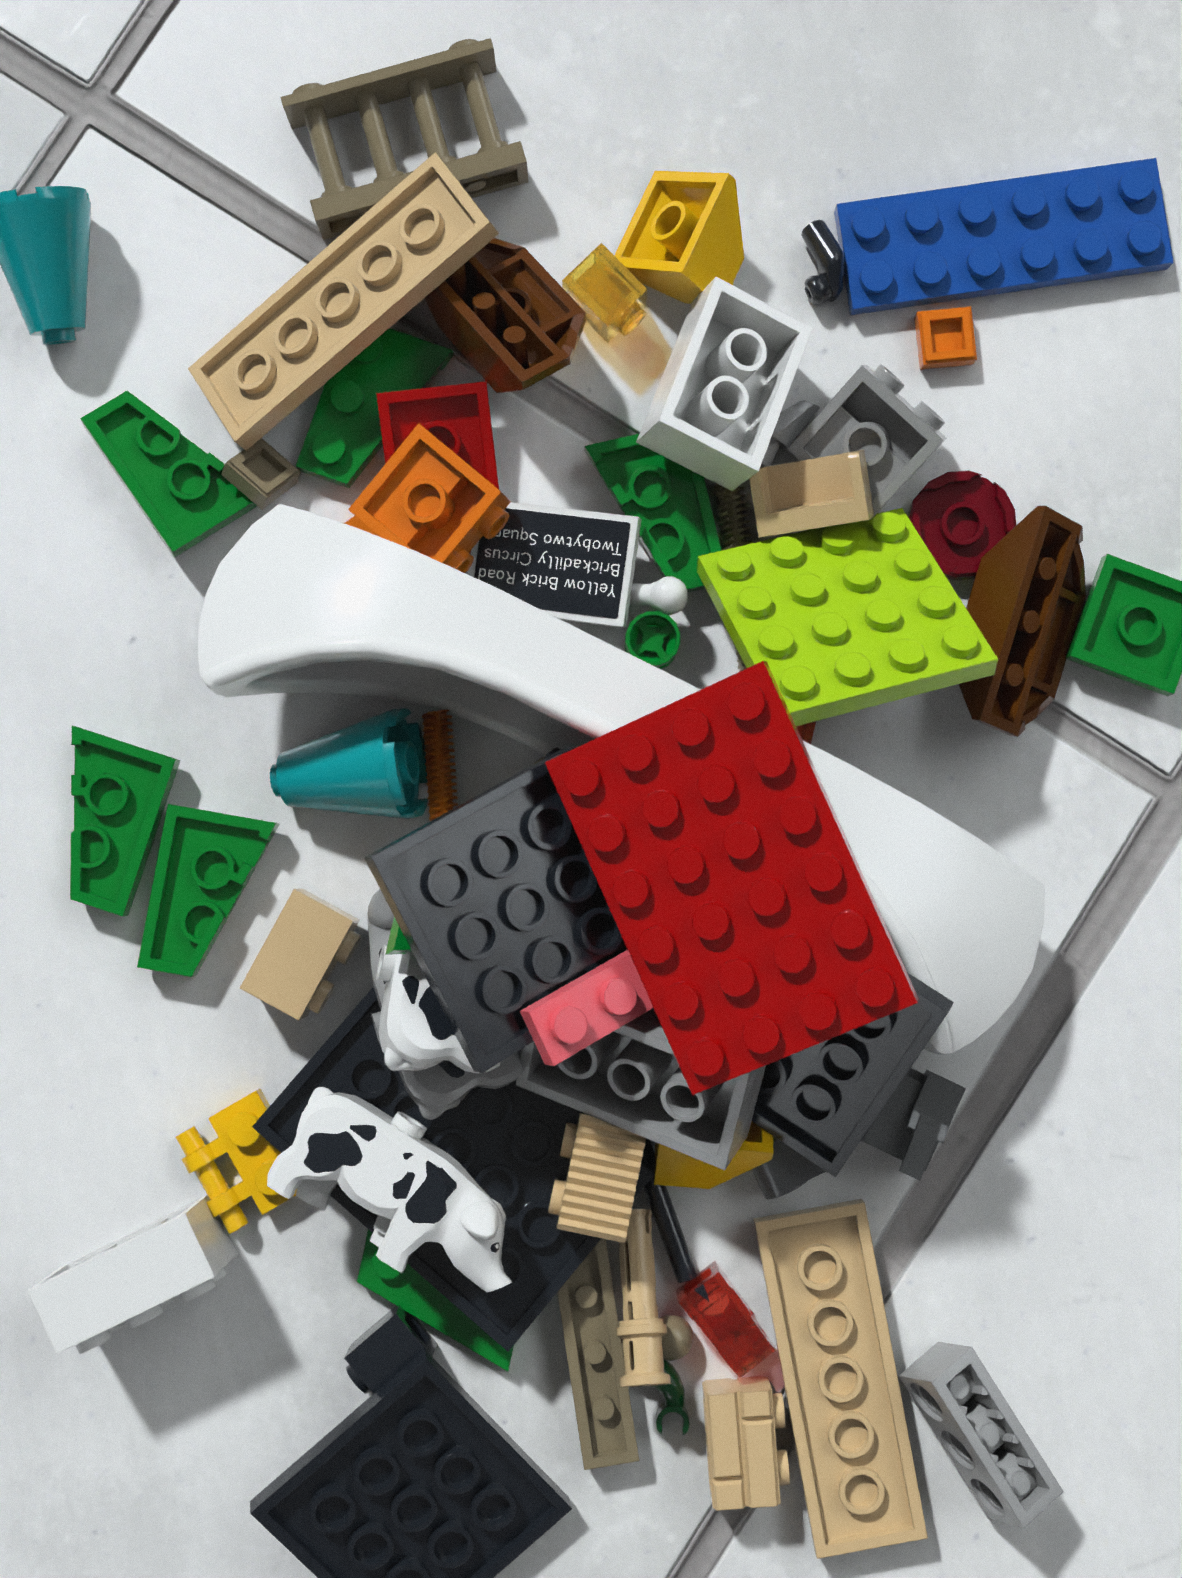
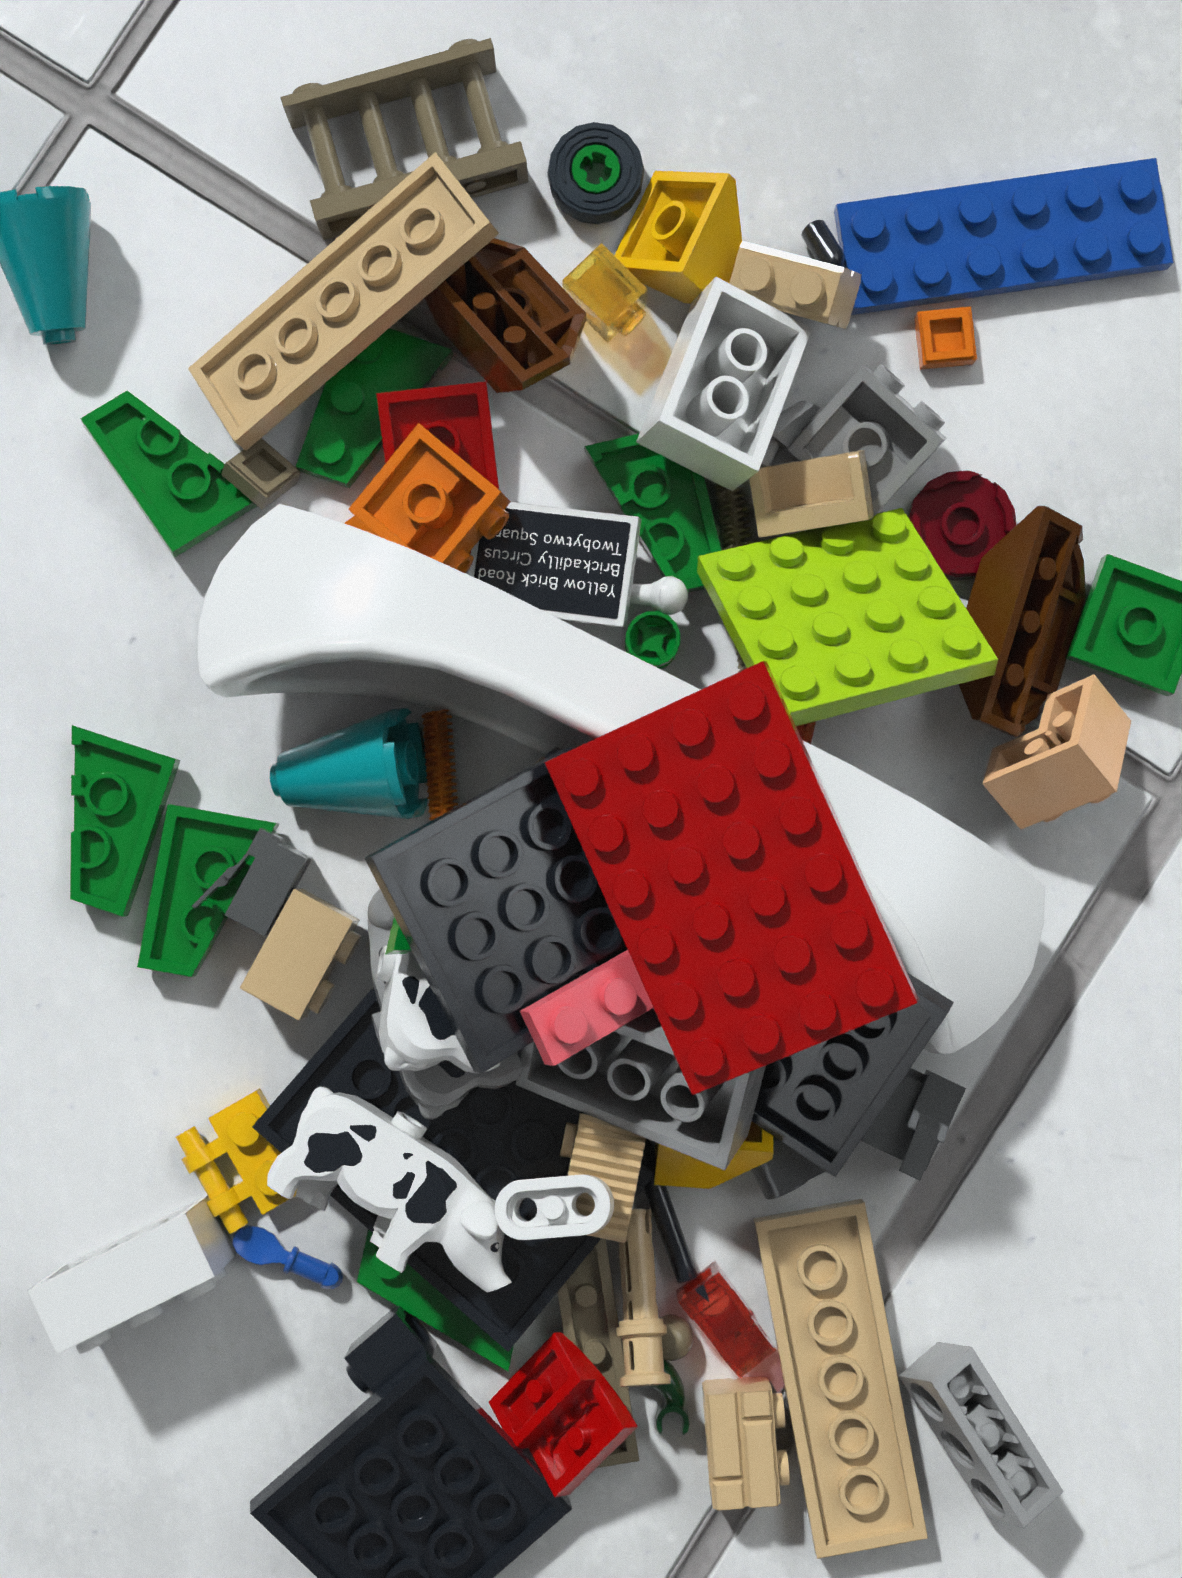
none -> dark grey piece [191,828,312,936]
none -> blue piece [232,1225,343,1289]
none -> red slope [489,1332,638,1497]
none -> white plate [494,1175,614,1240]
none -> black bush [547,122,644,224]
none -> tan brick [729,241,862,329]
none -> light nougat brick [982,674,1131,829]

